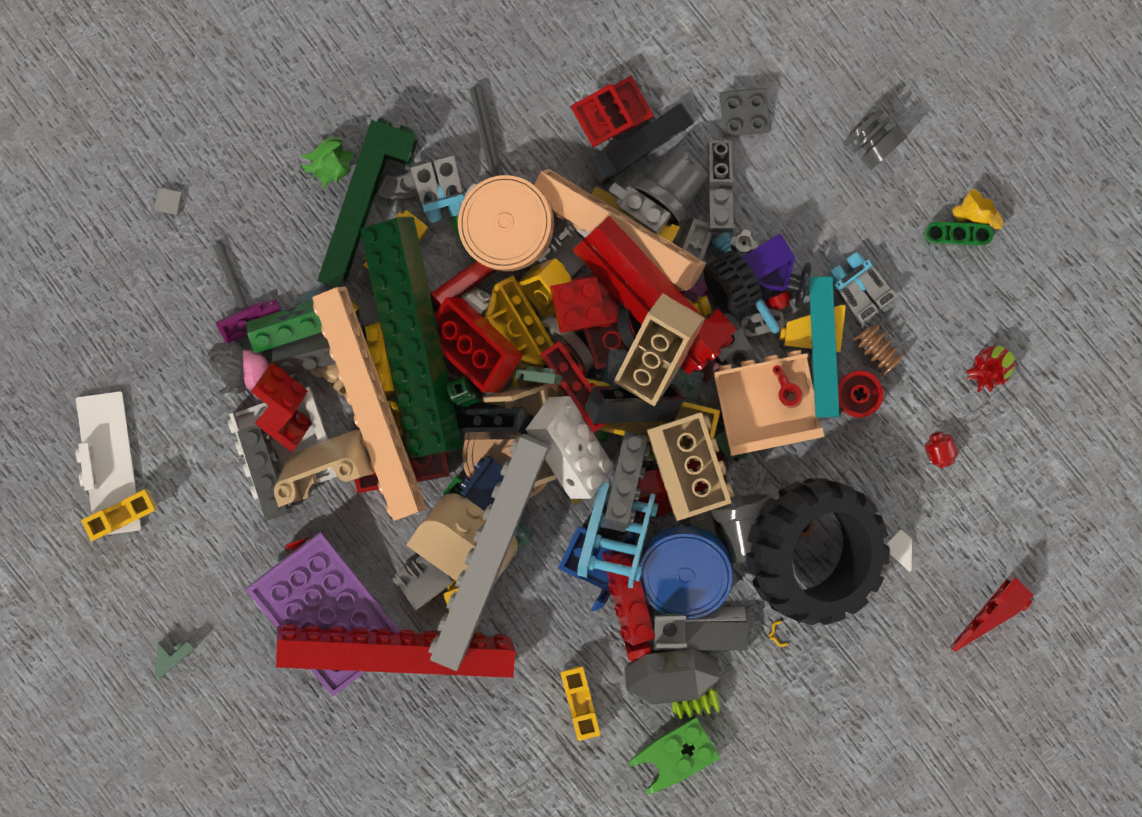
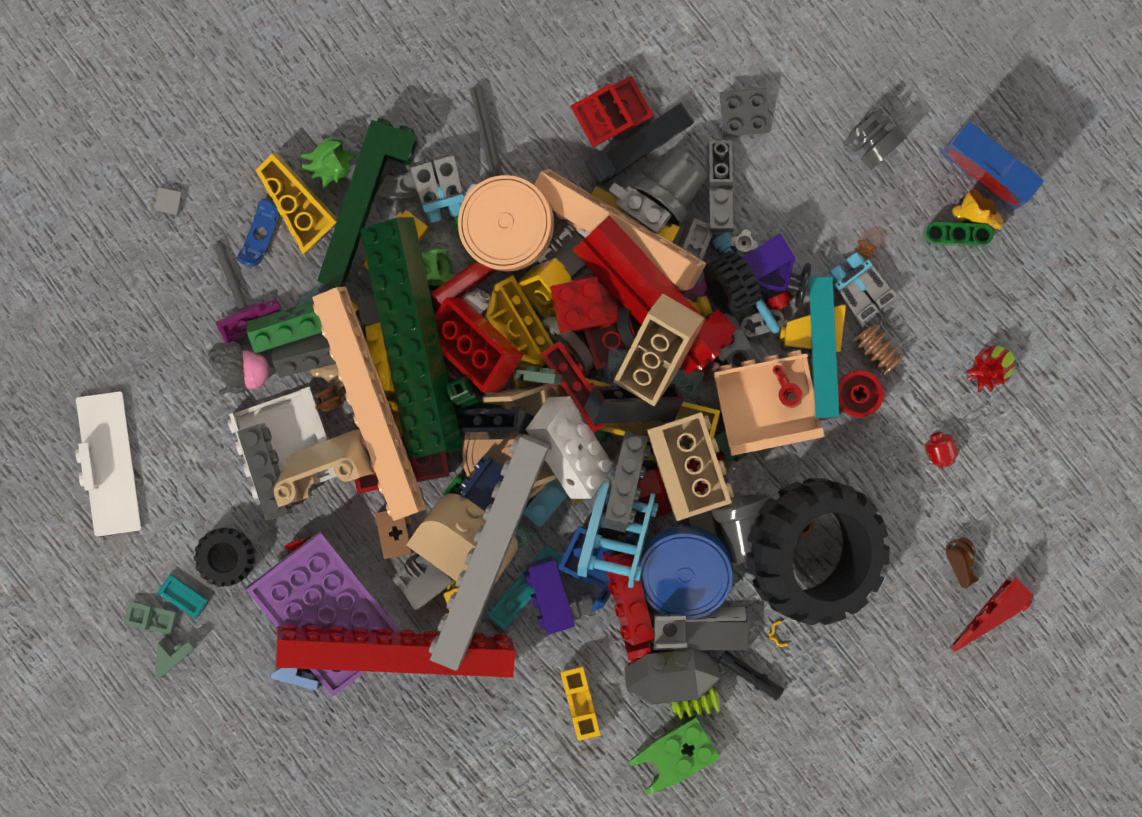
yellow arch [81,489,159,541] -> none
red bracket [250,362,312,452] -> none
white sticker [886,530,912,572] -> none
none -> sand green slope [124,601,179,635]
none -> teal tile [157,573,209,619]
none -> black tyre [194,527,255,587]
none -> blue piece [237,199,280,266]
none -> yellow wedge [256,154,338,255]
none -> light blue slope [271,668,320,690]
none -> reddish brown piece [315,385,346,414]
none -> medium nougat brick [375,511,413,559]
none -> bright green hair [422,248,456,289]
none -> teal tile [486,544,563,630]
none -> medium azure plate [523,479,573,528]
none -> dark purple brick [523,556,575,635]
none -> dark grey wheel [567,592,596,621]
none -> black pin [718,650,784,701]
none -> clear orange bush [854,240,877,259]
none -> blue tile [940,121,1045,211]
none -> reddish brown piece [946,537,979,588]

